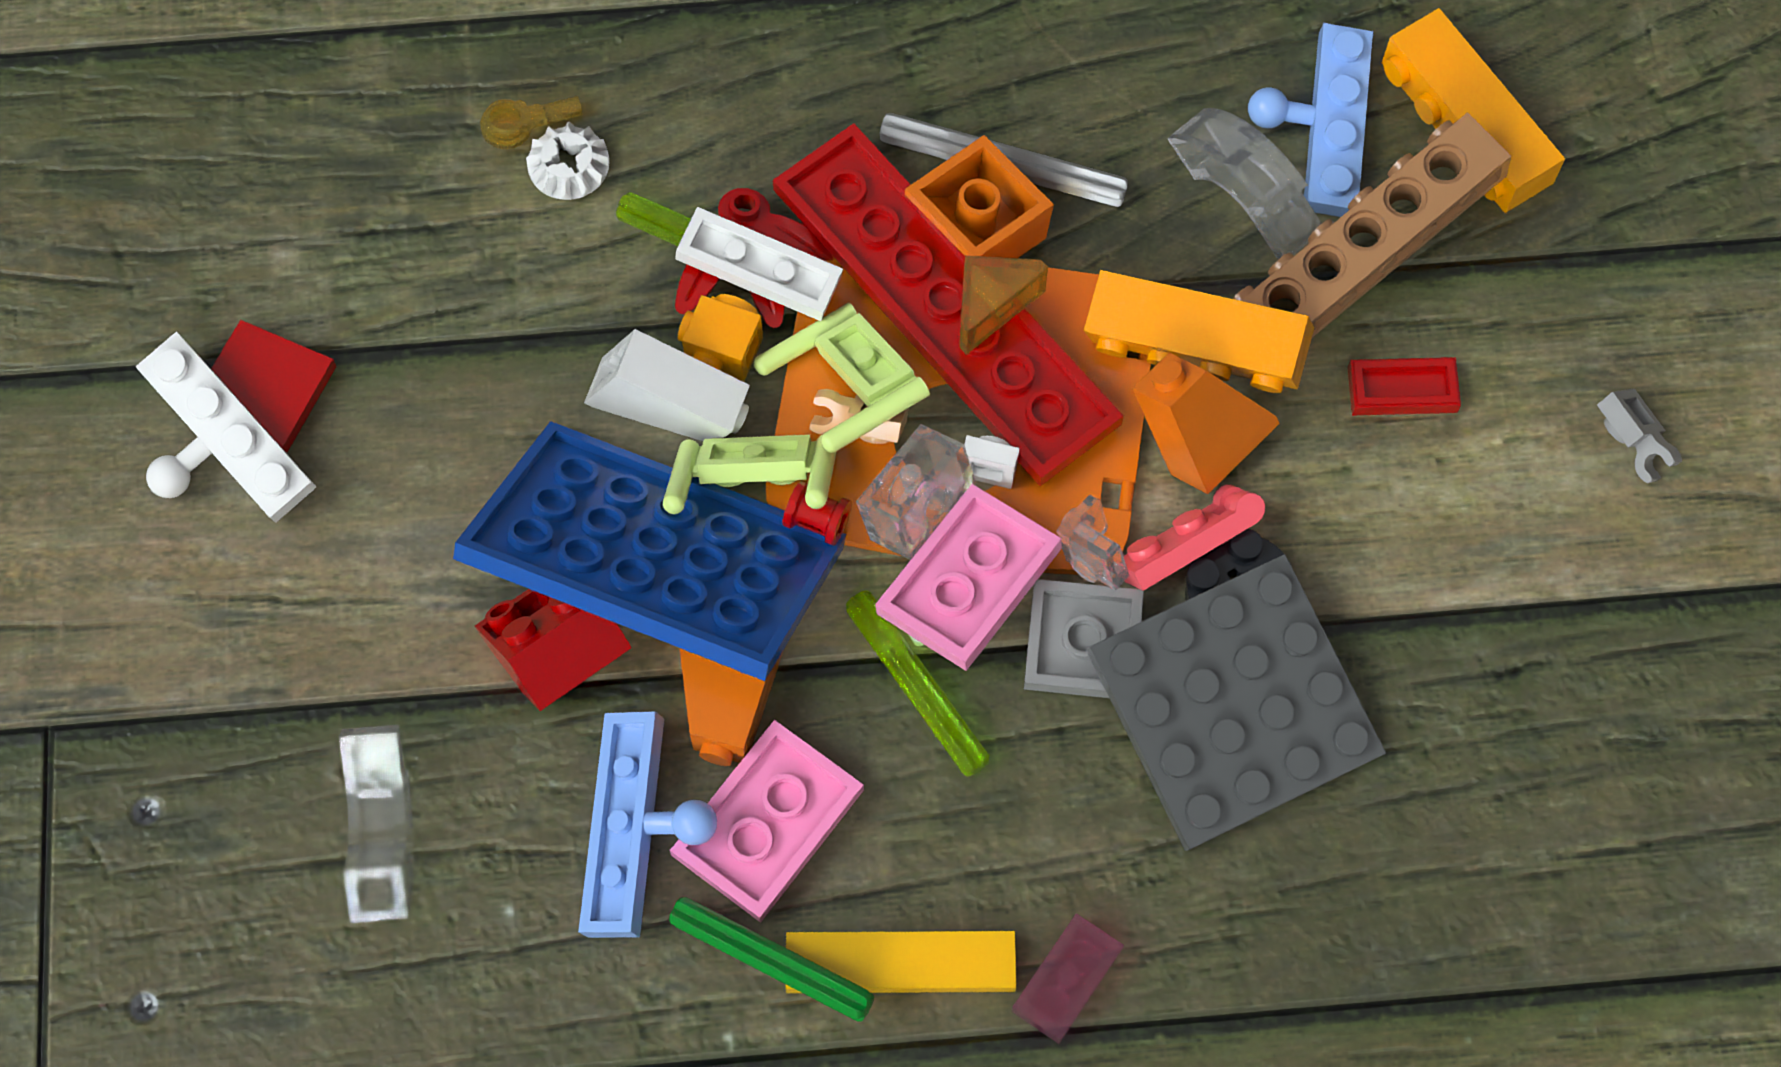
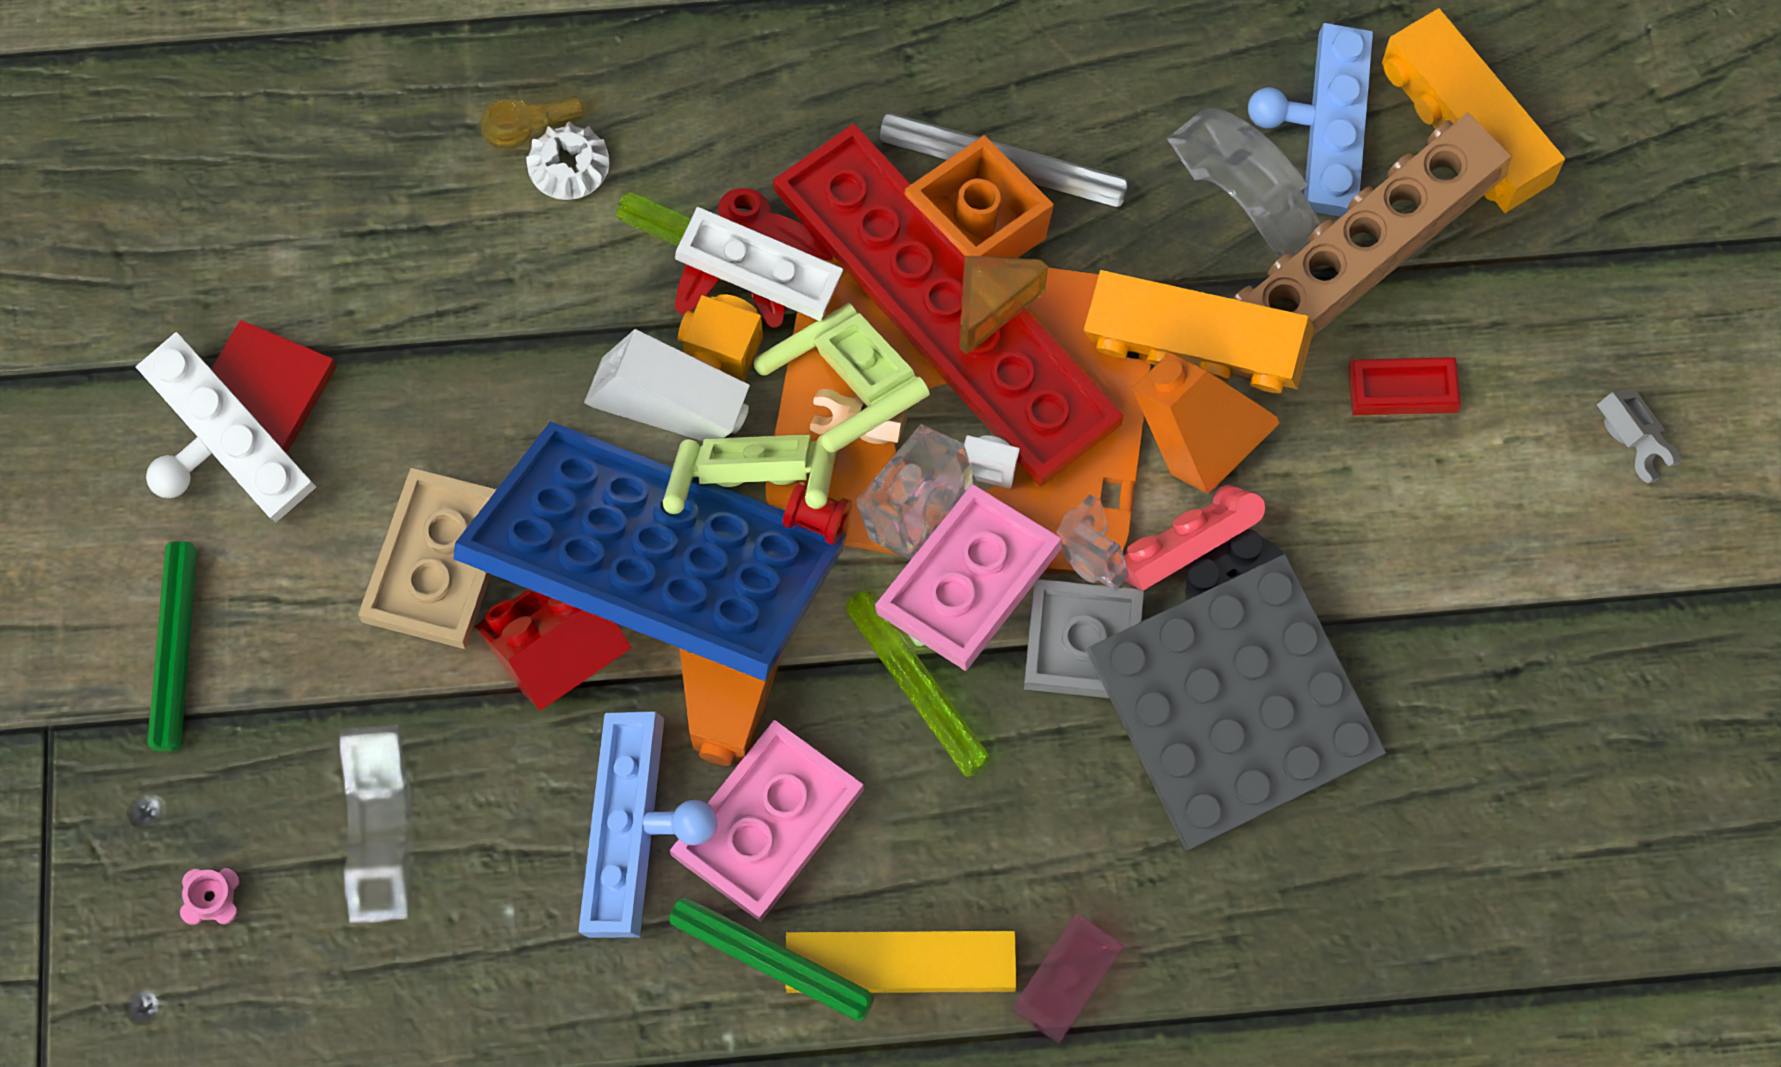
none -> green axle [147,541,198,753]
none -> bright pink plate [180,868,240,925]
none -> tan plate [358,468,497,649]

